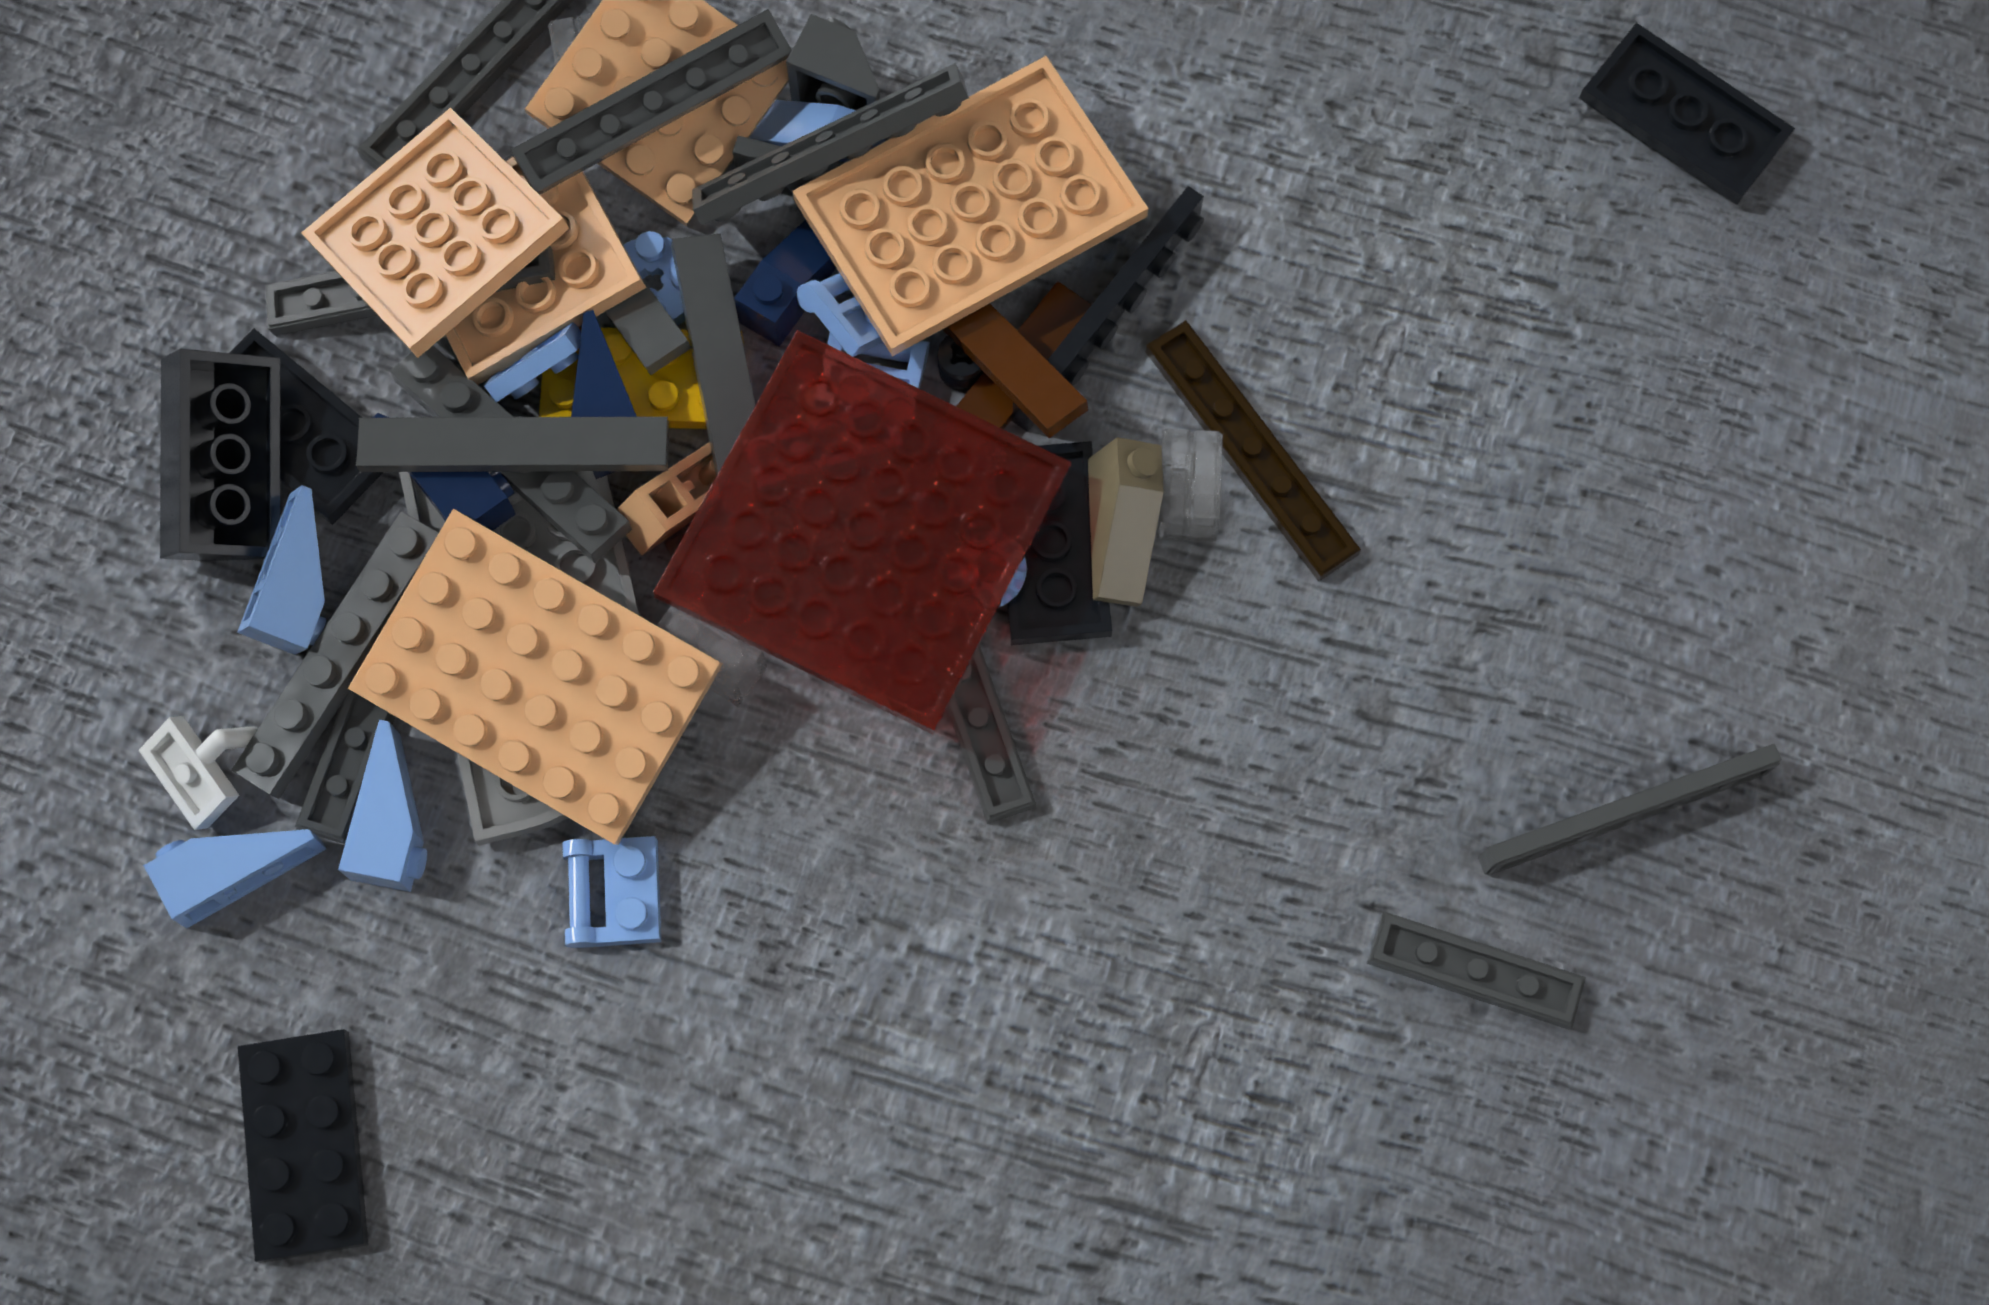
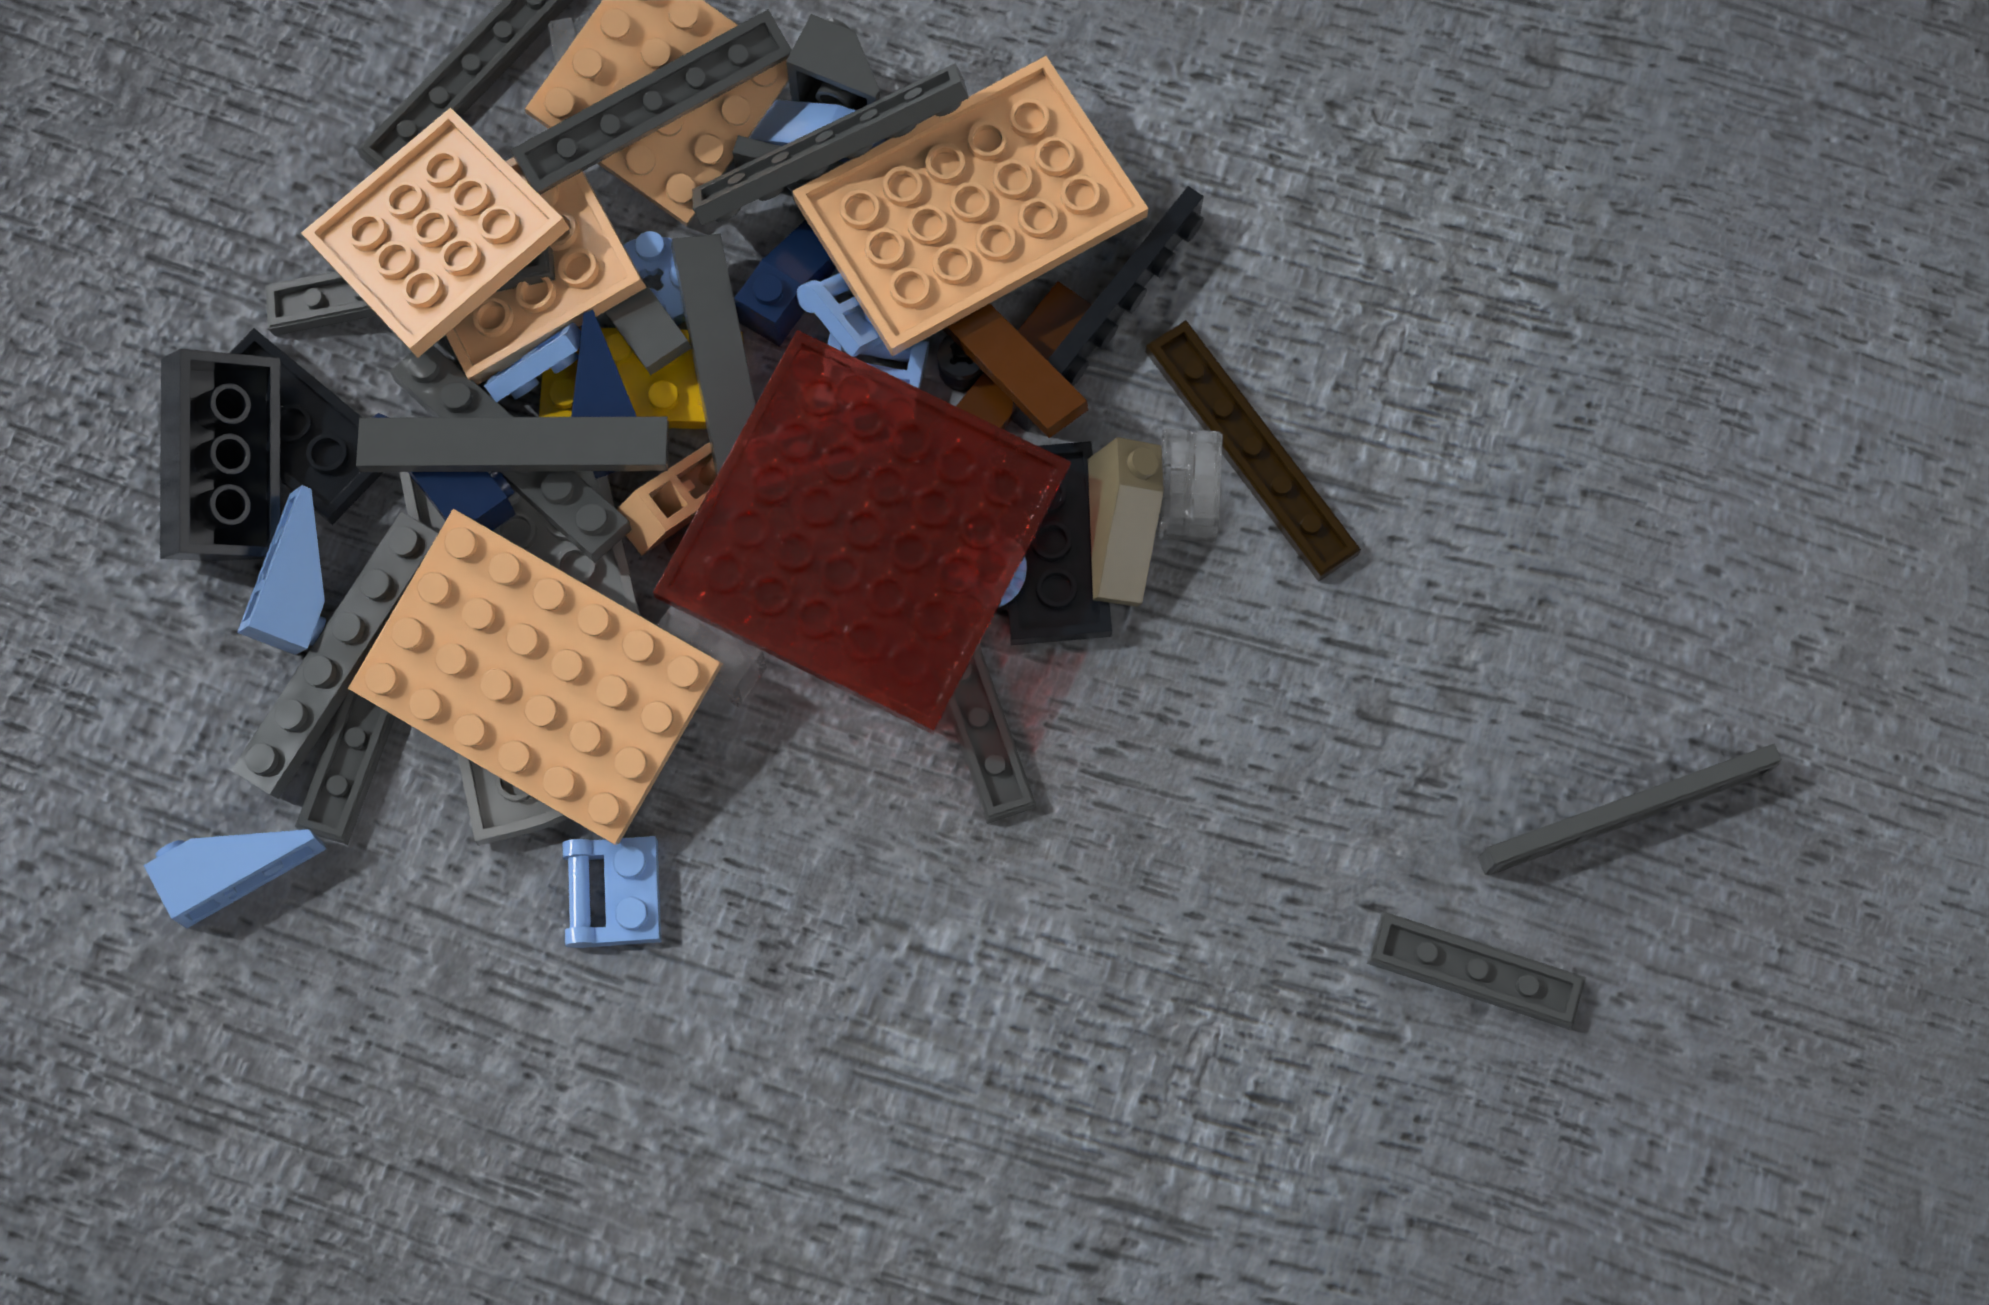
white plate [139,716,258,830] -> none
black plate [237,1029,369,1263] -> none
light blue slope [338,719,427,892] -> none
black plate [1579,22,1795,205] -> none

